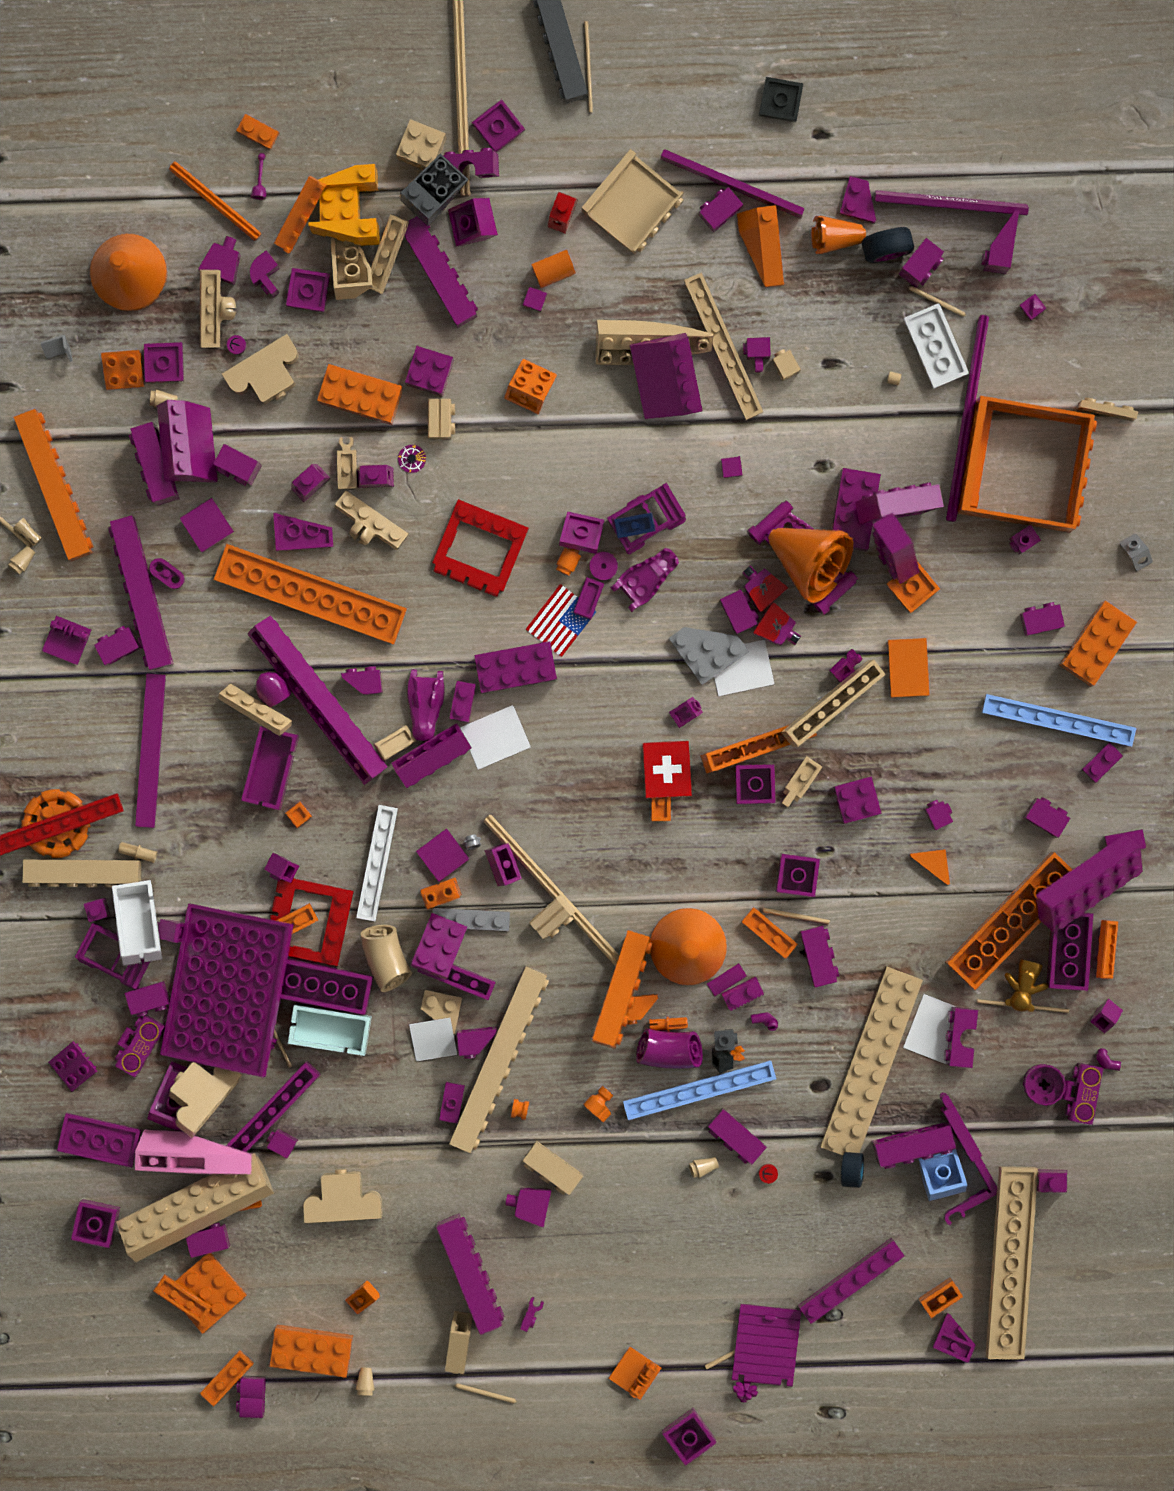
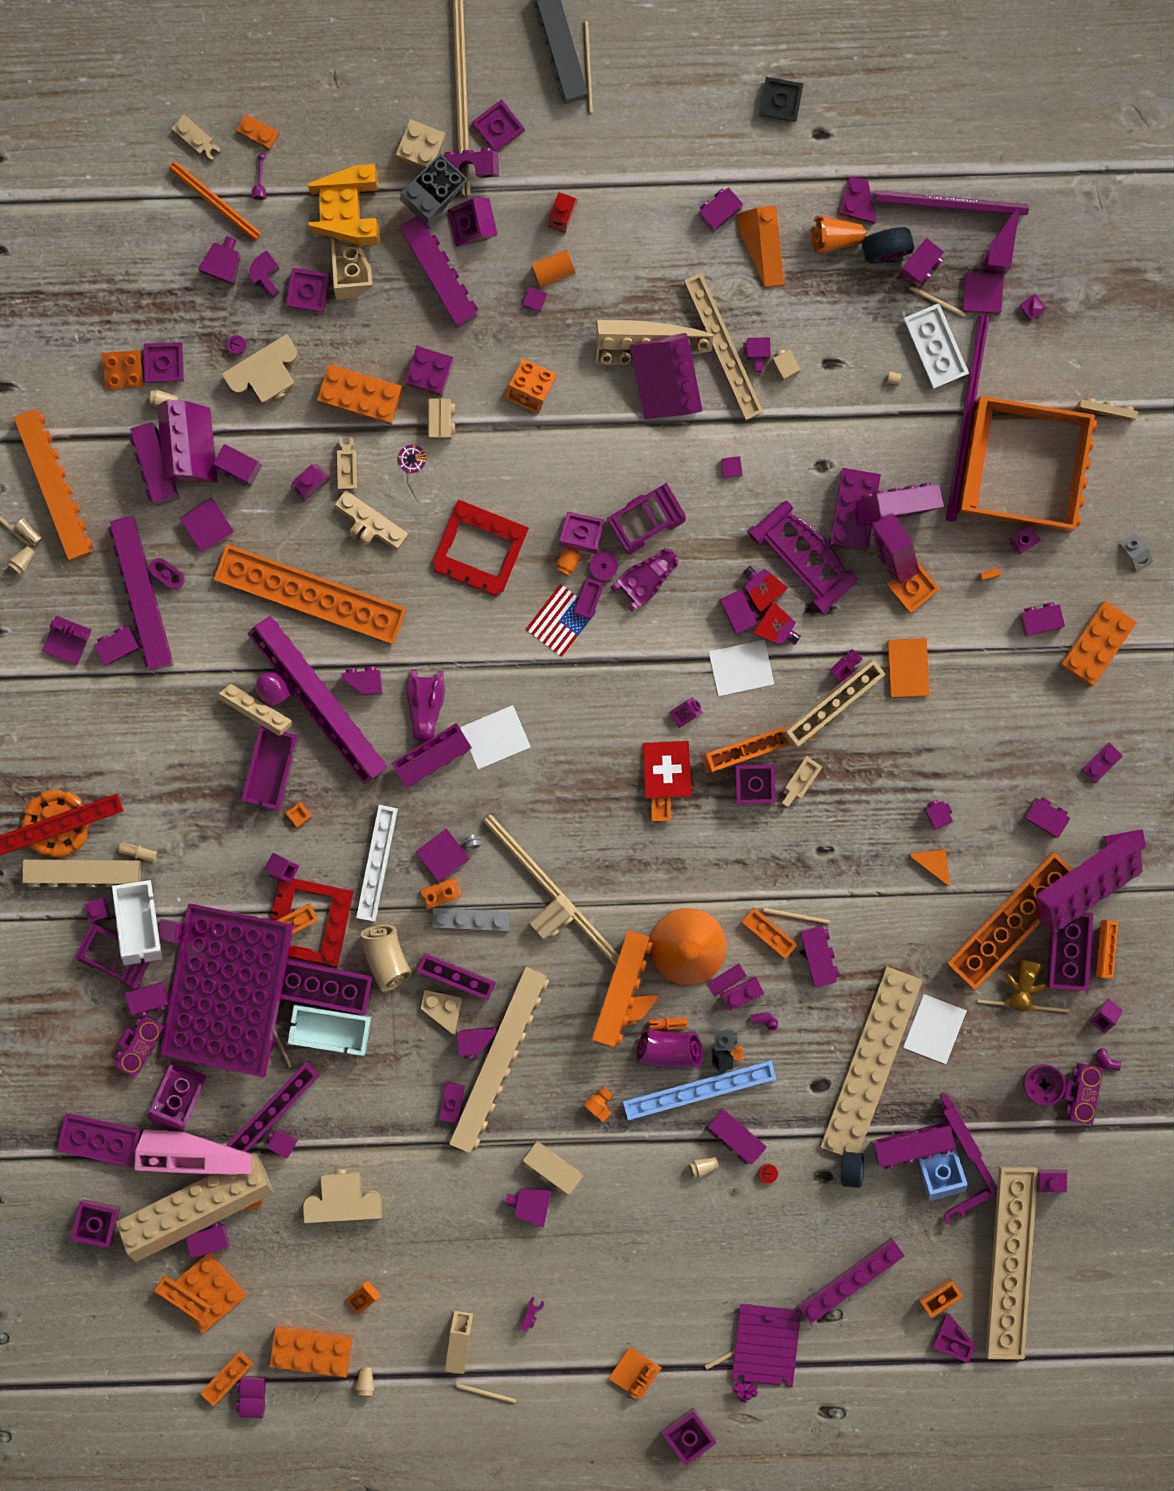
light grey bracket [41,335,73,362] -> none
magenta hinge [48,1041,98,1092] -> none
orange cone [90,234,167,311] -> none
magenta tile [135,673,166,828] -> none
tan brick [169,1062,242,1138] -> none
tan plate [200,270,236,348] -> none
magenta wing [273,513,334,551] -> none
orange hinge [274,176,326,254] -> none
magenta torso [357,465,394,488] -> none
tan tile [370,214,409,294] -> none
tan tile [373,725,416,761] -> none
white sticker [409,1018,457,1061] -> none
magenta plate [411,913,467,980] -> none
magenta brick [436,1213,505,1335] -> none
magenta brick [449,681,476,723] -> none
magenta brick [474,641,557,693] -> none
magenta brick [484,843,522,886] -> none
orange wheel [511,1099,529,1120] -> none
tan panel [582,149,684,255] -> none
dark blue plate [614,512,656,538] -> none
magenta tile [660,149,805,219] -> none
light grey plate [669,627,749,685] -> none
orange cone [768,528,854,603] -> none
magenta brick [775,854,820,897] -> none
magenta brick [833,776,882,824] -> none
magenta arch [944,1007,978,1068] -> none
light blue plate [982,694,1136,747] -> none
none -> tan plate [171,114,221,161]
none -> magenta tile [963,272,1004,314]
none -> orange tile [979,568,1001,581]

